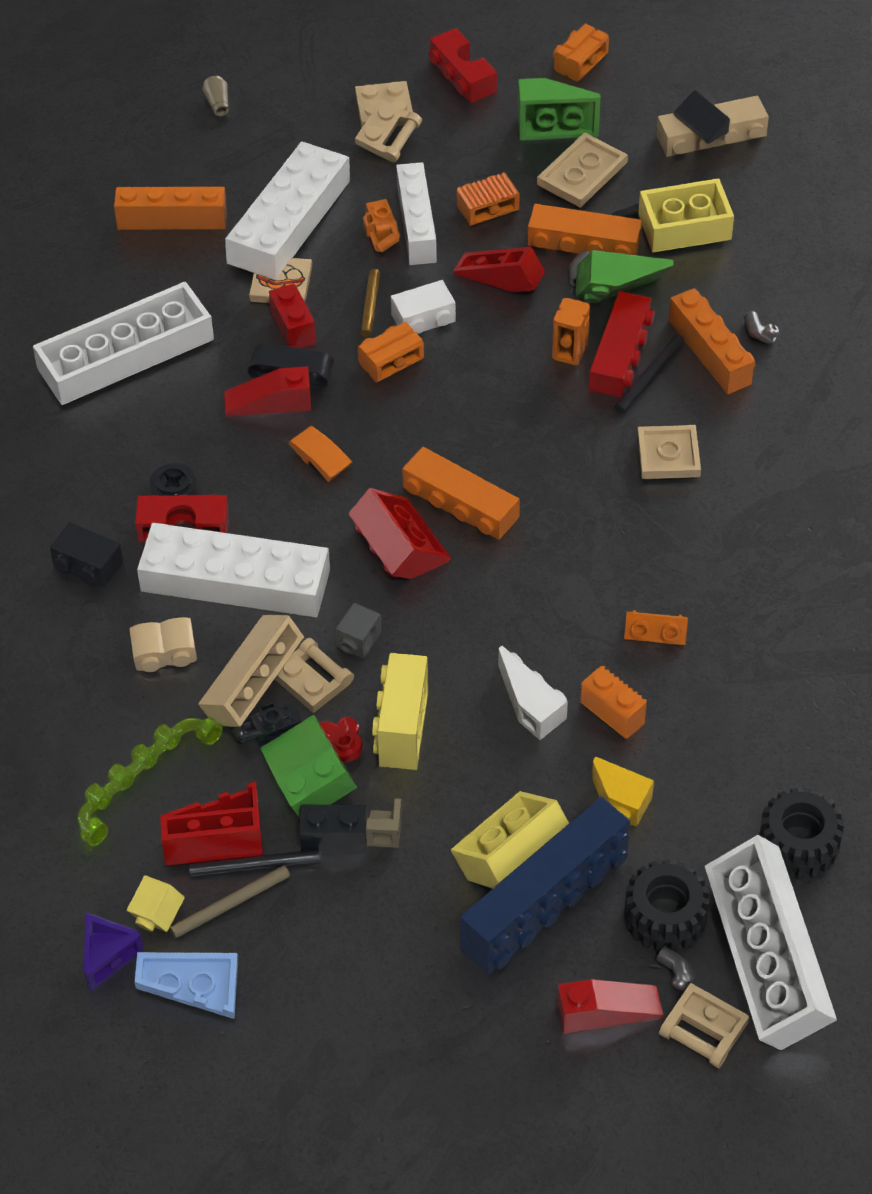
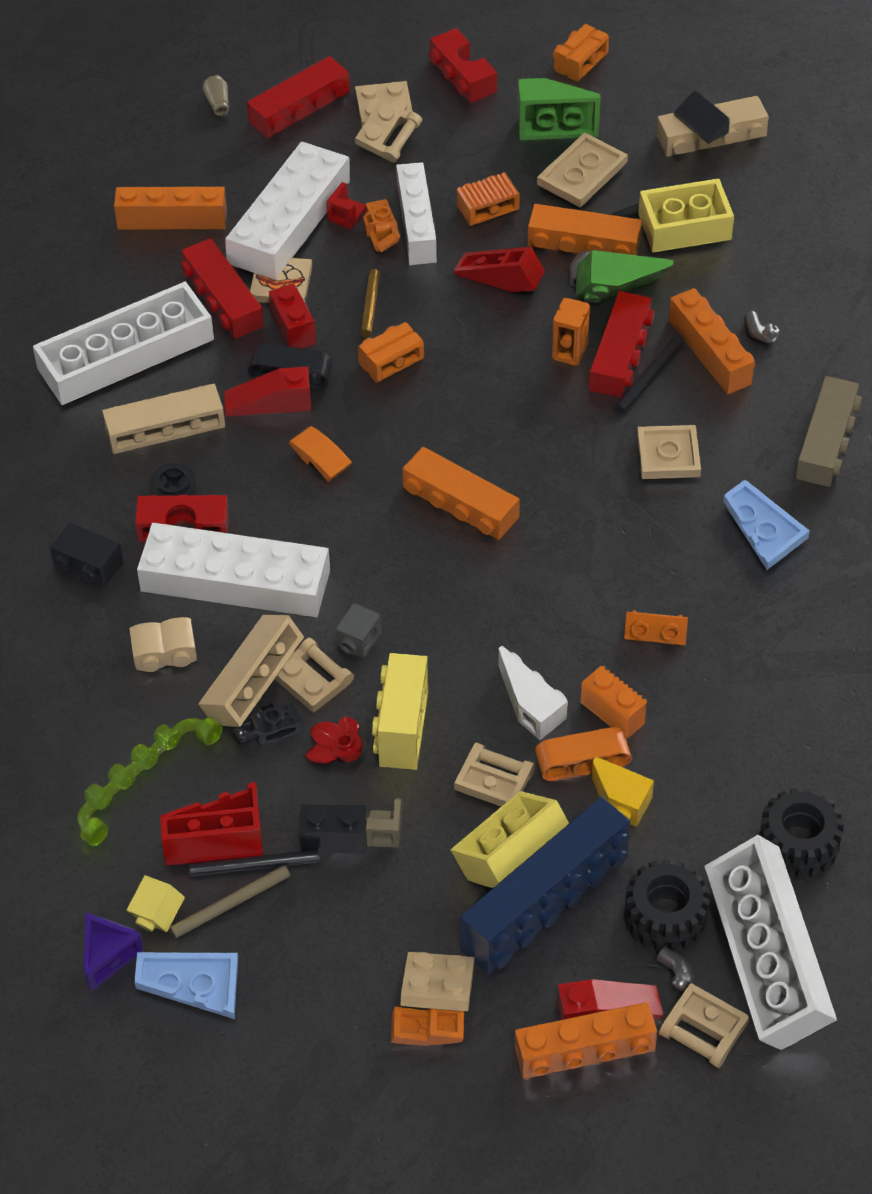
bright green slope [261,715,358,817] -> none
red slope [348,488,451,579] -> none
white brick [391,280,456,334] -> none
none -> tan brick [102,383,225,454]
none -> red brick [180,238,264,339]
none -> red brick [247,56,350,138]
none -> red panel [326,182,366,230]
none -> orange slope [391,1006,464,1045]
none -> tan plate [400,952,475,1012]
none -> tan plate [454,742,535,807]
none -> orange brick [514,1002,657,1079]
none -> orange beam [535,727,632,781]
none -> light blue wing [723,480,810,570]
none -> dark tan brick [796,376,863,487]

